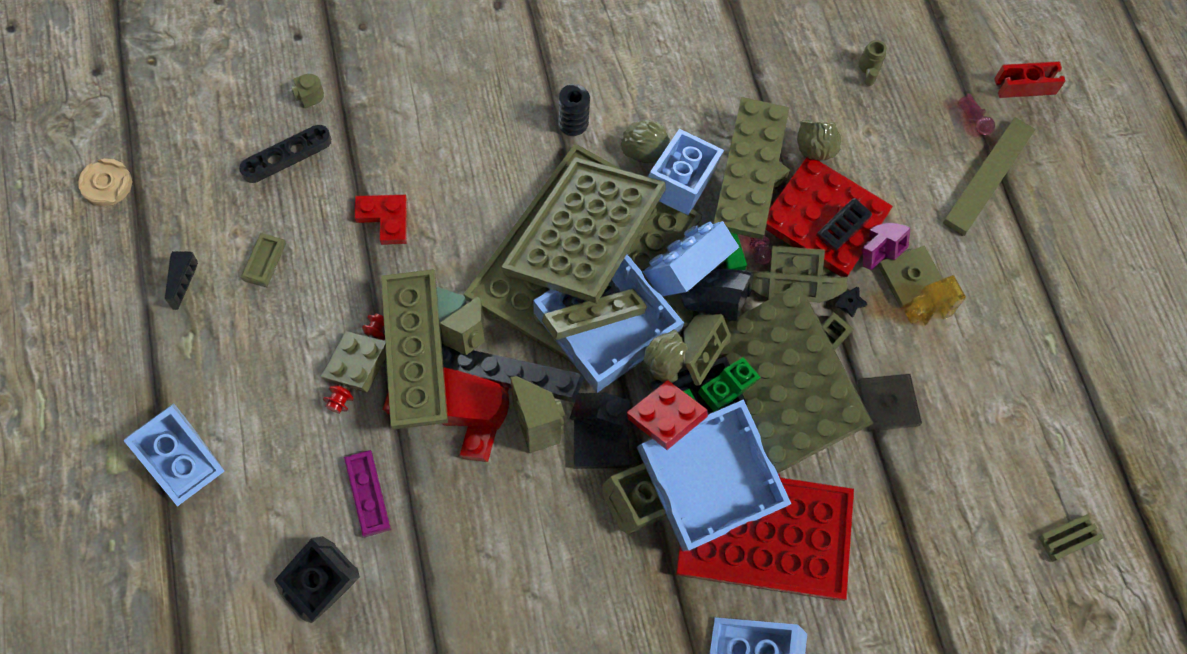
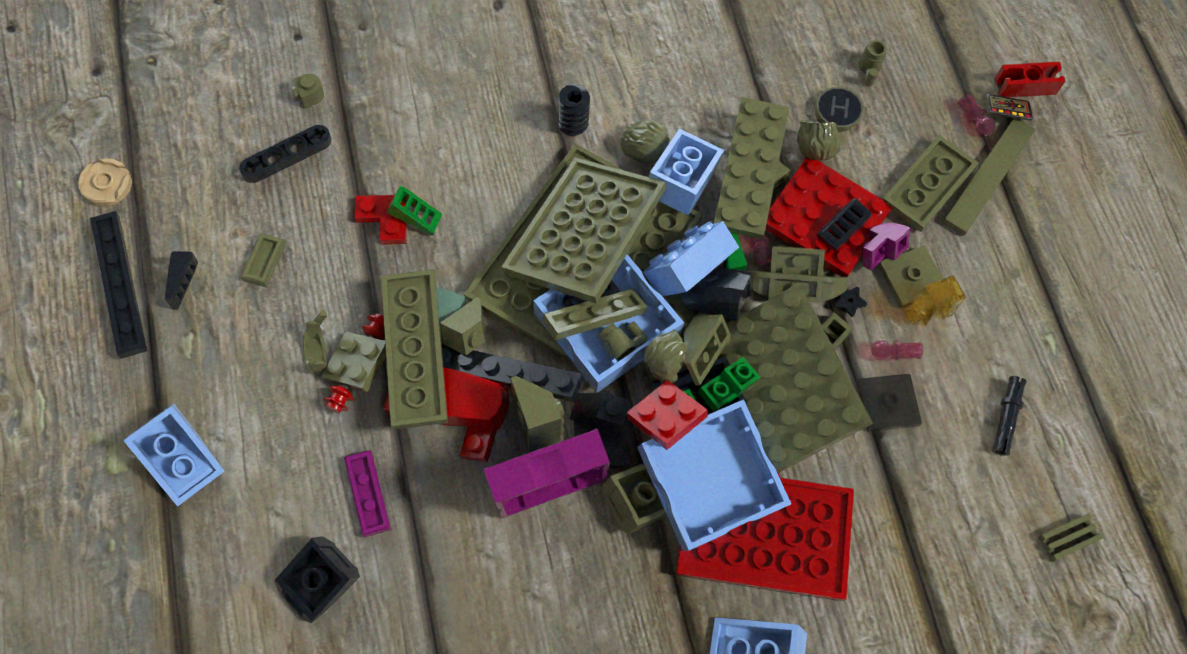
none -> black plate [90,211,147,359]
none -> olive helmet [303,310,328,374]
none -> green slope [386,185,442,236]
none -> magenta tile [484,429,610,518]
none -> olive piece [598,322,647,362]
none -> black tile [815,87,864,132]
none -> clear pink pin [871,340,923,361]
none -> olive plate [882,135,979,232]
none -> piece [985,94,1033,121]
none -> black pin [992,376,1027,456]

